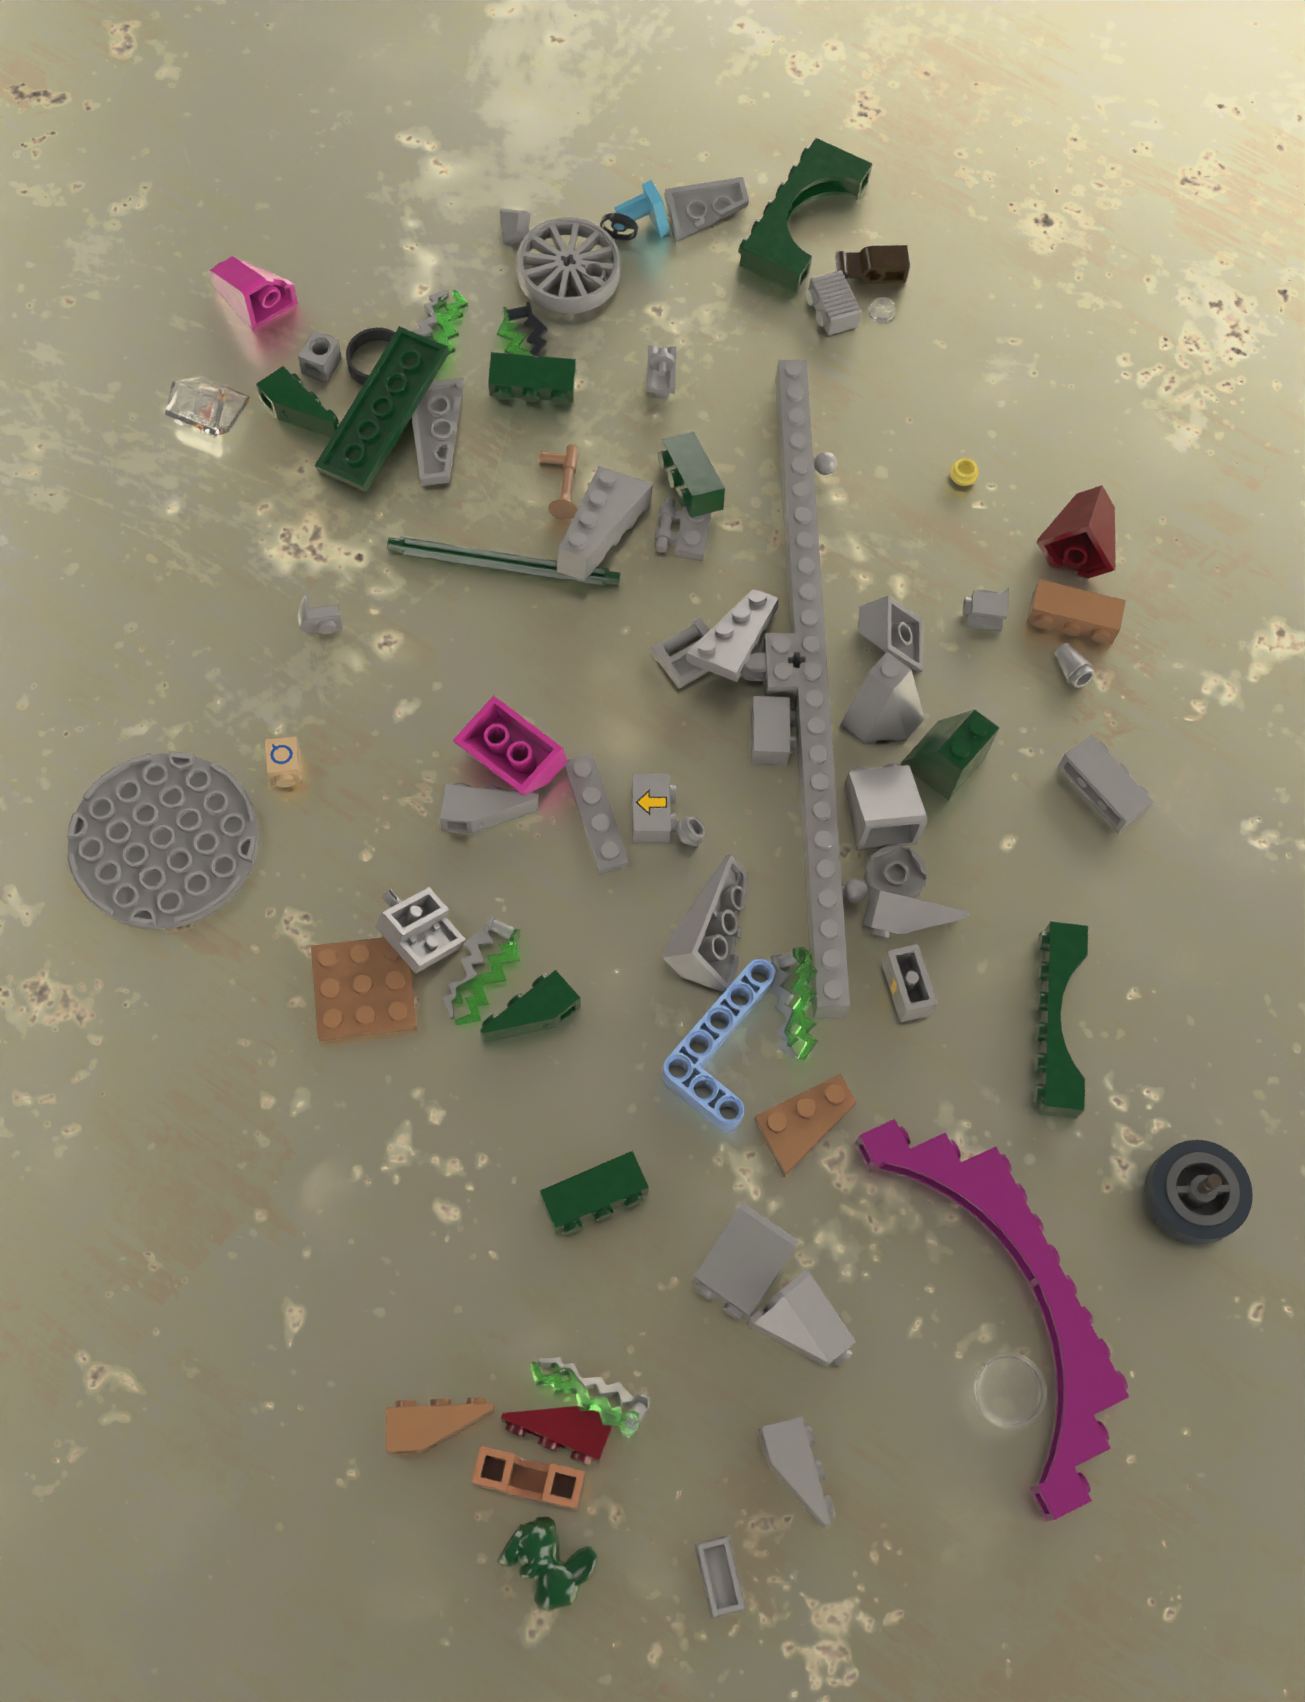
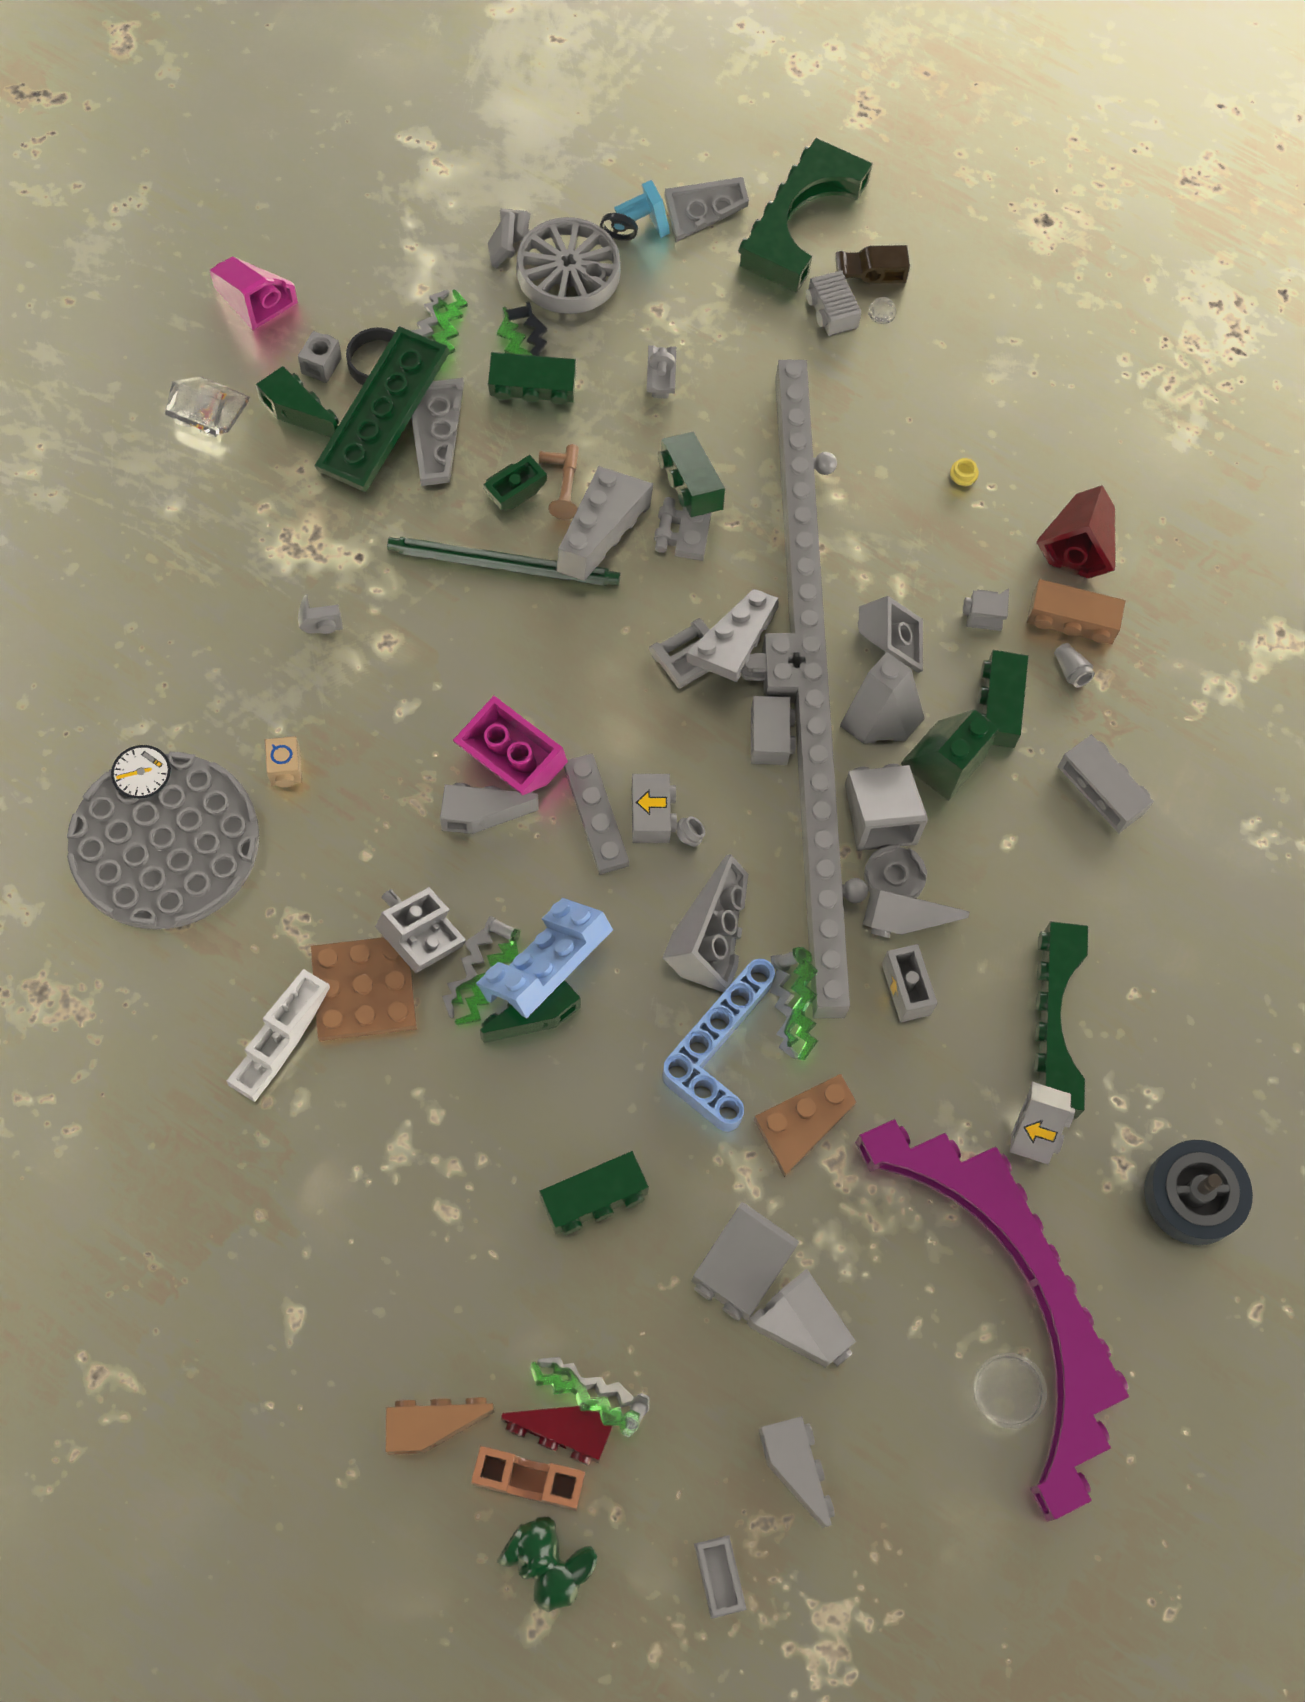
none -> white sticker [111,745,171,799]
none -> white slope [227,969,330,1102]
none -> light blue piece [476,898,613,1018]
none -> dark green slope [483,455,547,510]
none -> light grey piece [488,212,515,268]
none -> dark green brick [978,650,1029,748]
none -> light grey brick [1010,1082,1075,1165]

